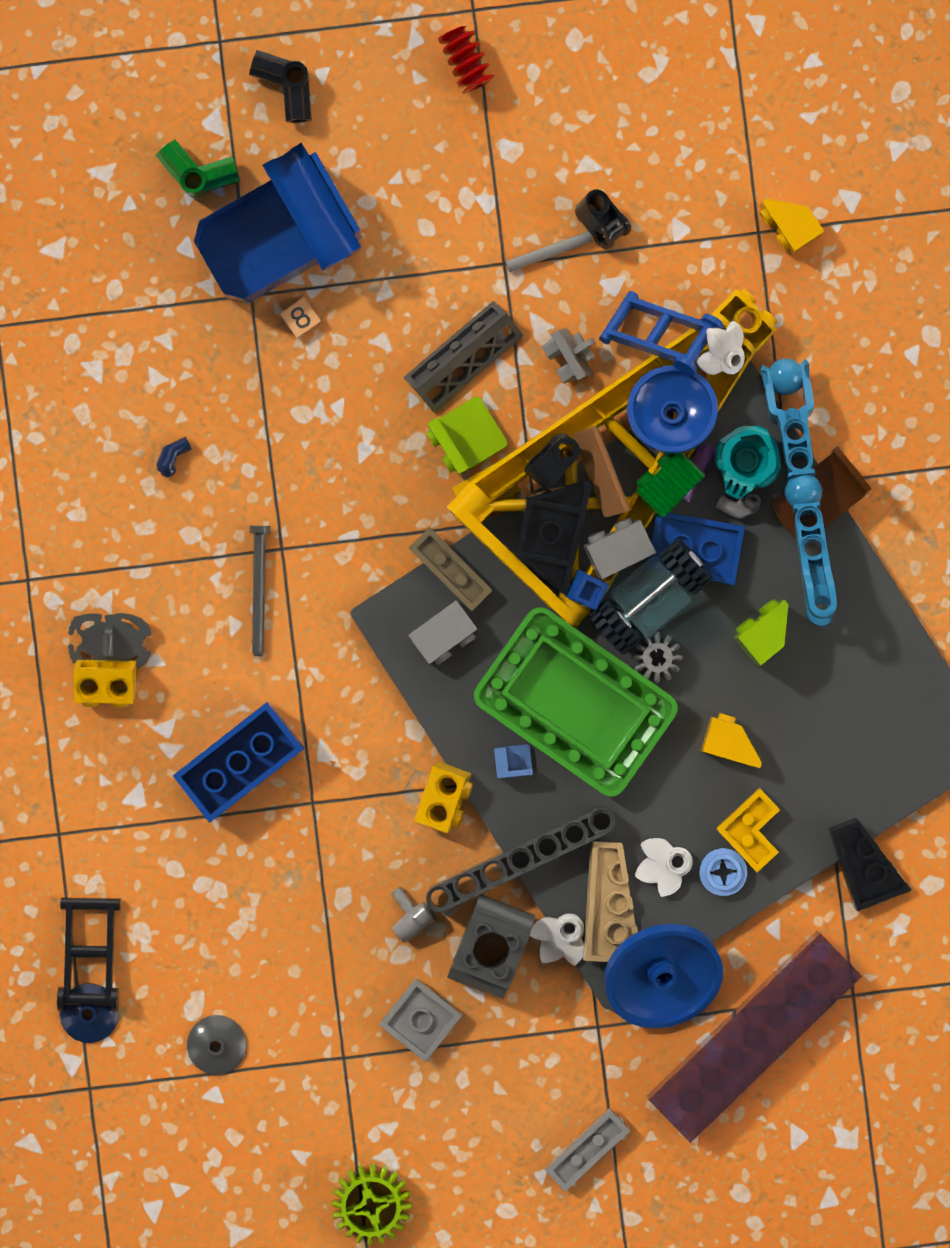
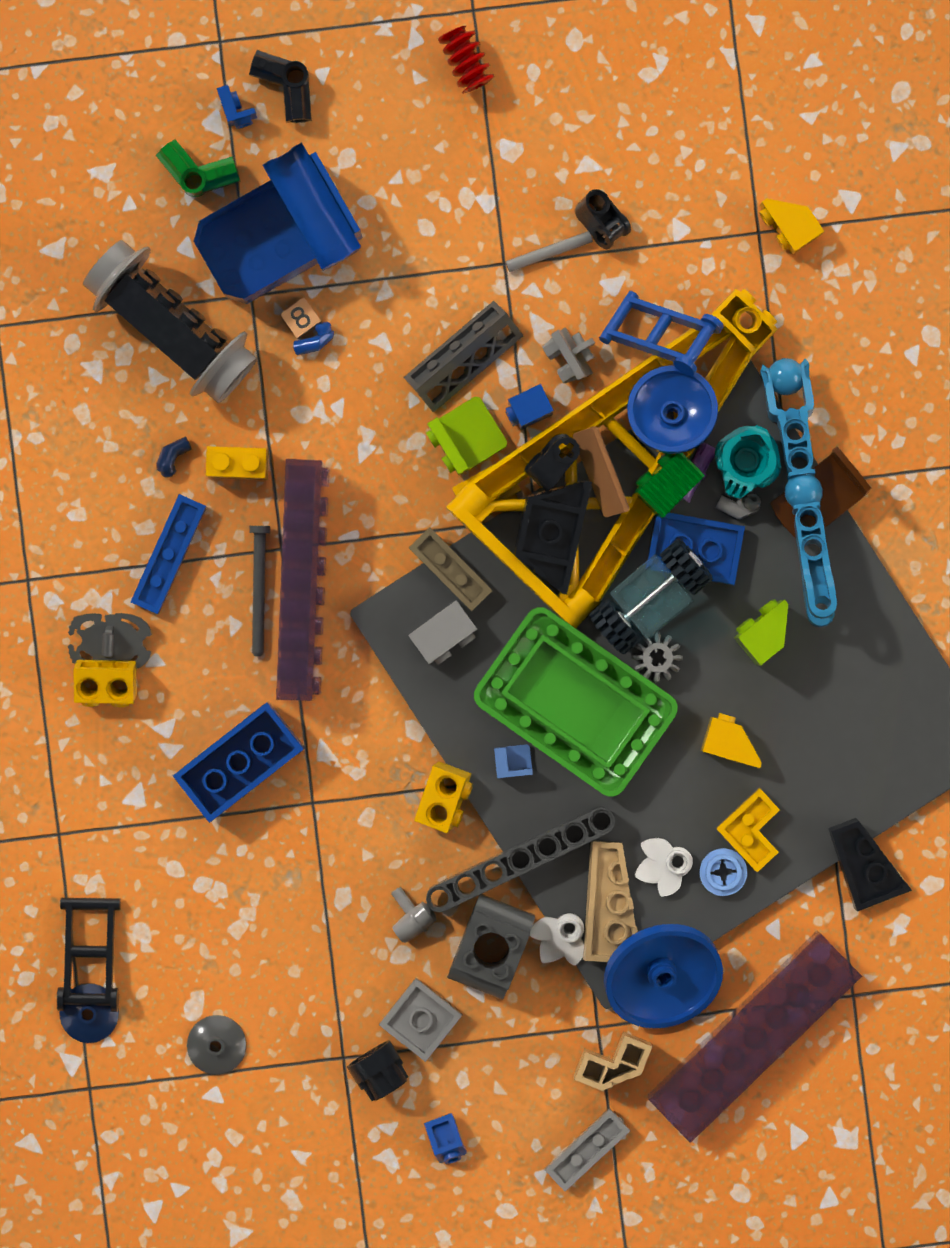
lime gear [331,1164,412,1246] -> none
blue slope [565,570,609,611] -> none
light grey brick [583,517,656,579] -> none
white plate [696,321,745,375] -> none
none -> brick [83,240,257,403]
none -> blue plate [131,494,207,614]
none -> yellow brick [206,446,269,480]
none -> blue bracket [217,85,257,129]
none -> clear purple brick [276,459,330,701]
none -> blue arm [293,322,334,355]
none -> black piece [347,1040,408,1101]
none -> blue bracket [424,1113,467,1164]
none -> blue brick [505,384,554,430]
none -> tan brick [574,1032,652,1091]

